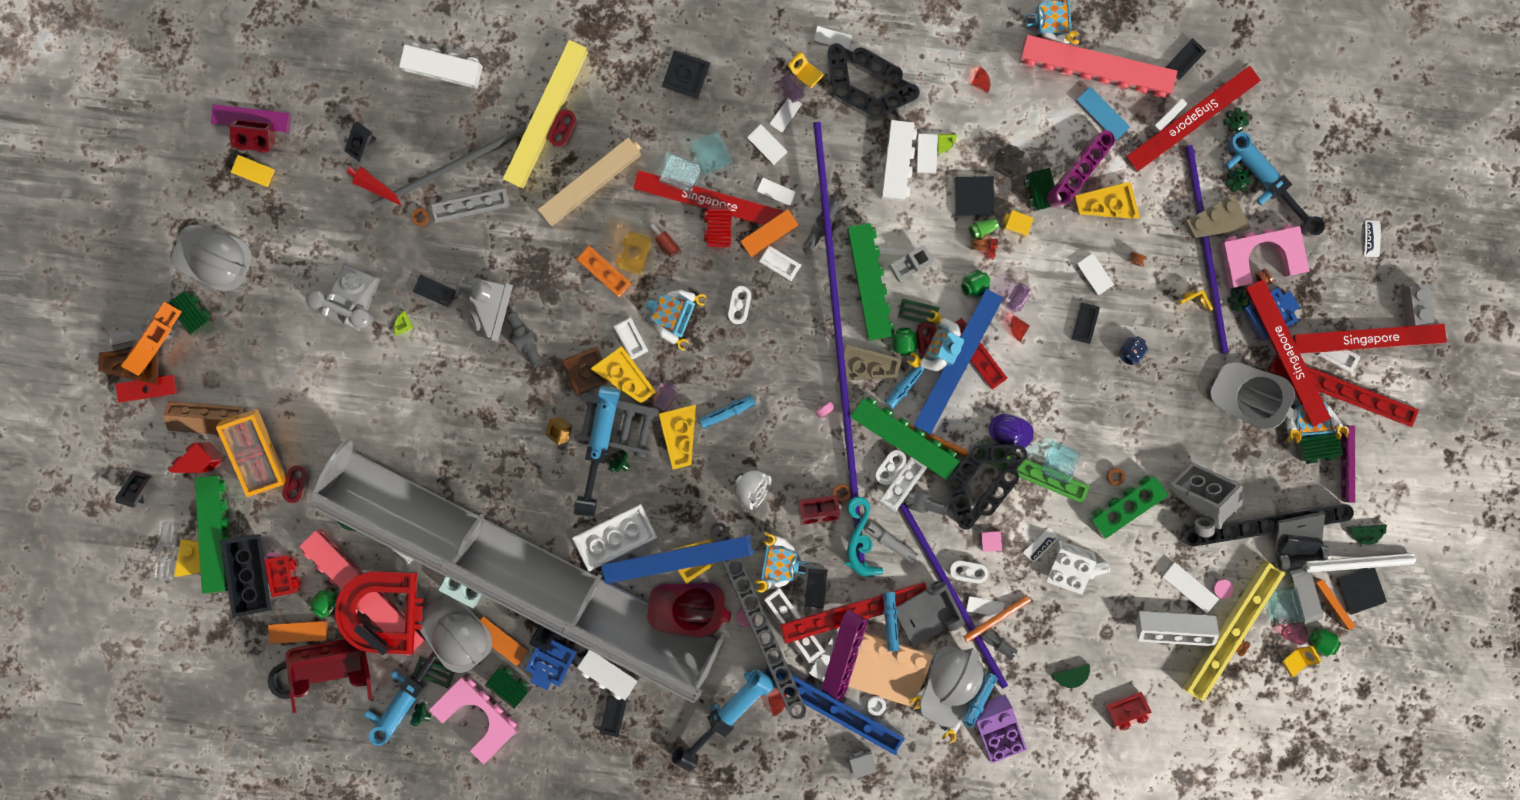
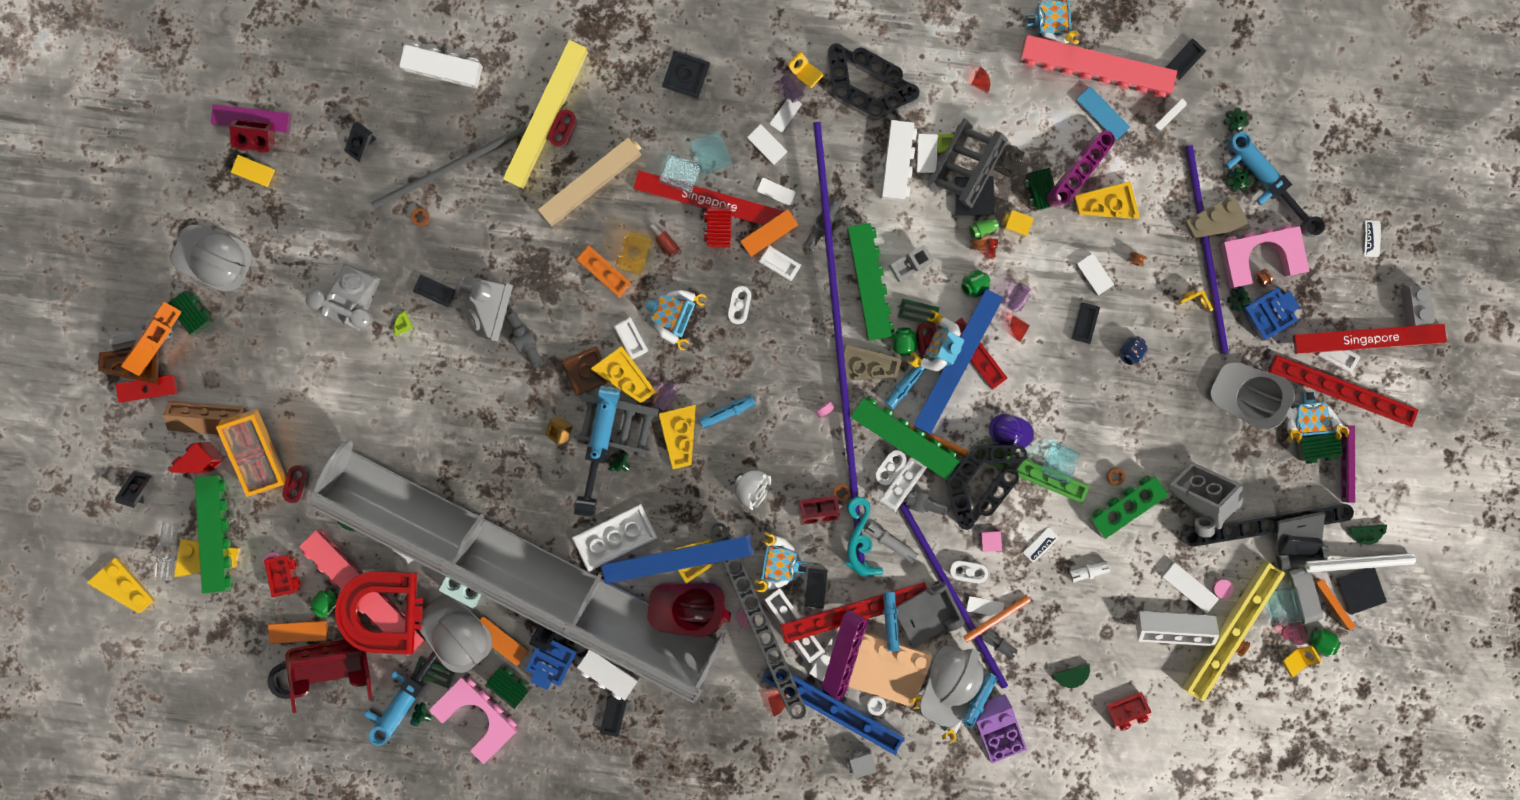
black slope [220,534,272,618] -> none
red bar [347,166,402,206] -> none
black tile [353,622,392,655] -> none
light grey tile [431,188,510,223] -> none
piece [671,670,774,771] -> none
white sticker [814,26,852,49] -> none
white bracket [1046,540,1097,594] -> none
red tile [1125,66,1261,173] -> none
red tile [1245,279,1331,427] -> none
none -> yellow wing [87,557,156,613]
none -> dark grey fence [927,118,1008,208]

